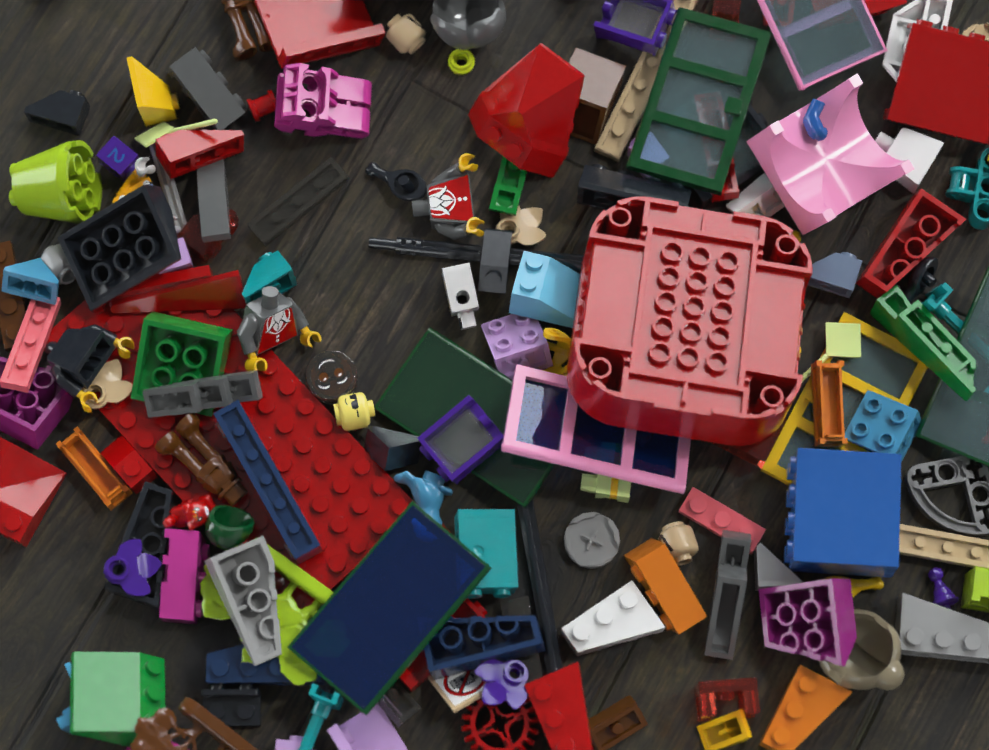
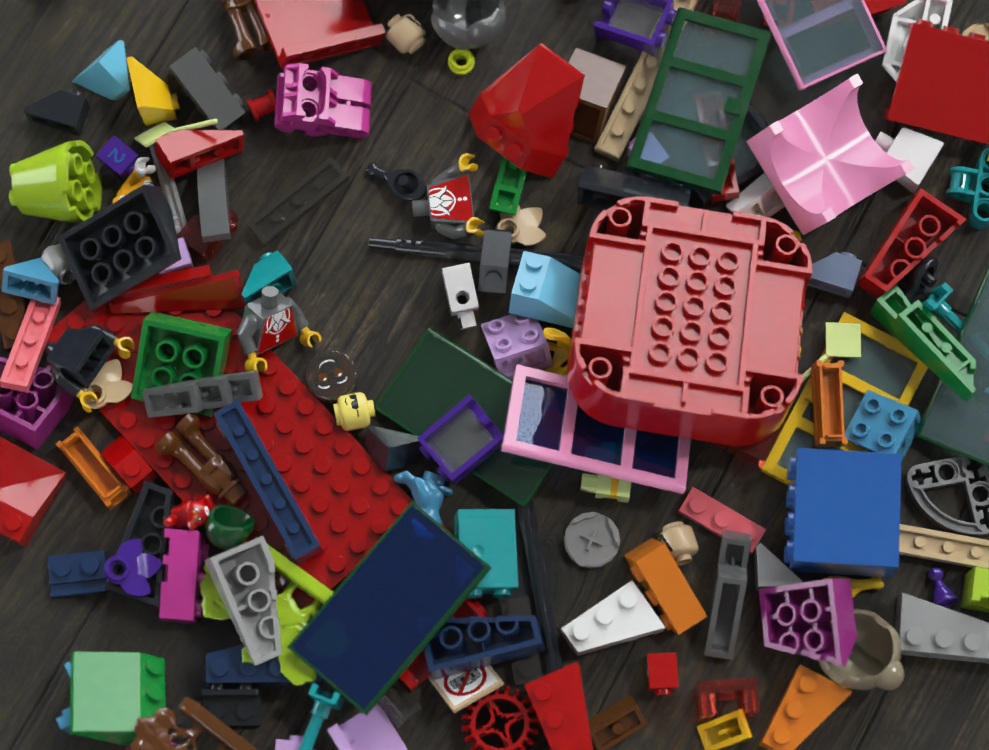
plate [475,659,529,710] -> none
blue arm [803,99,828,141] -> none
none -> dark blue plate [48,550,108,598]
none -> medium azure slope [72,40,130,101]
none -> red brick [646,652,679,696]

